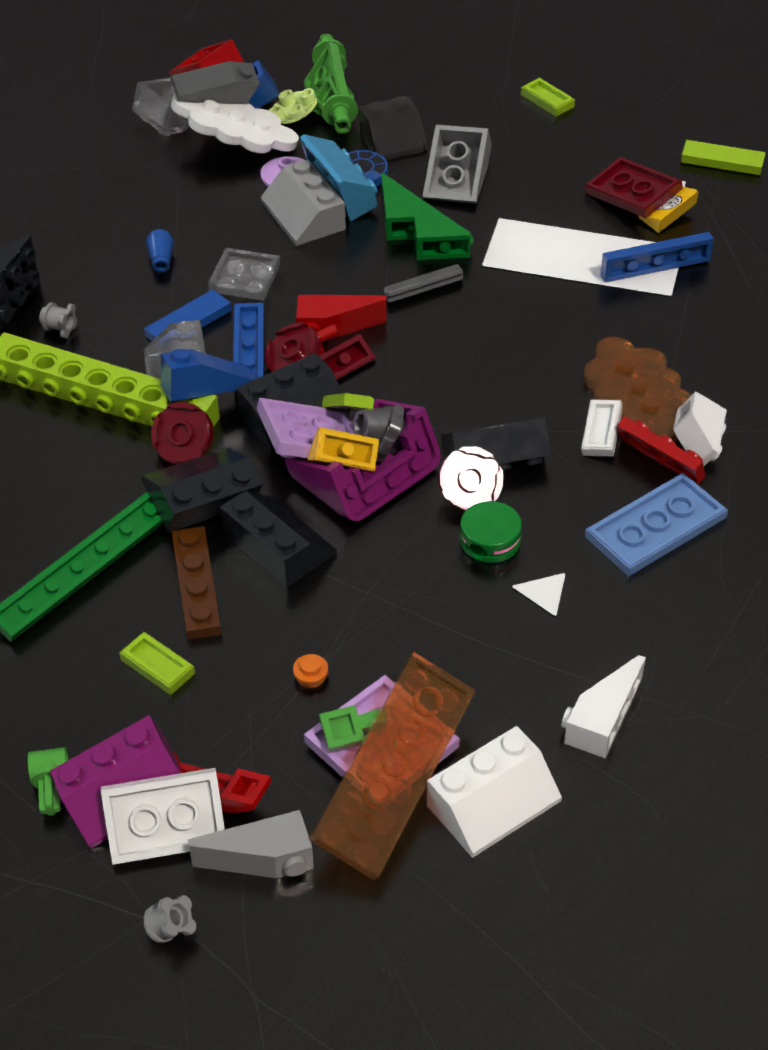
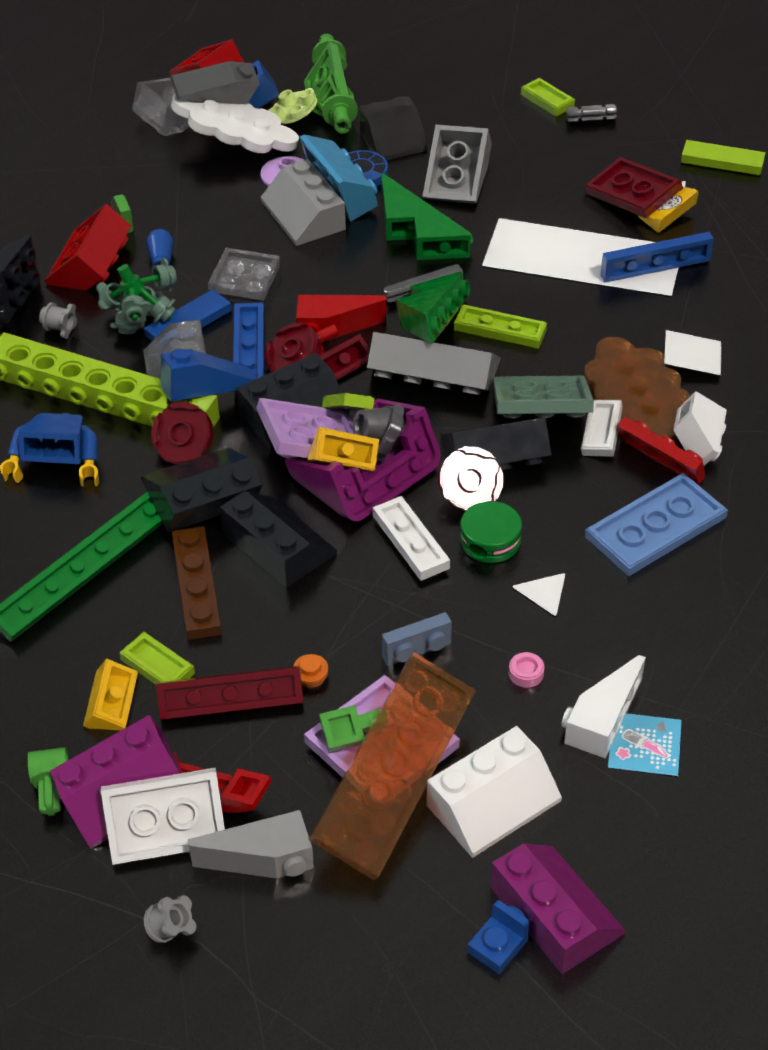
none -> blue torso [0,413,99,487]
none -> red slope [44,203,131,291]
none -> yellow slope [83,658,138,731]
none -> sand green plant [96,258,177,335]
none -> bright green tile [111,194,134,233]
none -> dark red plate [156,666,304,720]
none -> light grey slope [367,332,501,395]
none -> white plate [373,496,450,581]
none -> sand blue plate [382,612,452,666]
none -> green slope [396,272,470,344]
none -> lime tile [454,304,547,349]
none -> blue bracket [467,900,529,975]
none -> magenta slope [490,843,625,974]
none -> sand green plate [493,375,594,418]
none -> bright pink tile [509,652,545,688]
none -> dark grey axle [566,104,617,123]
none -> medium azure sticker [608,713,681,776]
none -> white sticker [664,330,721,375]

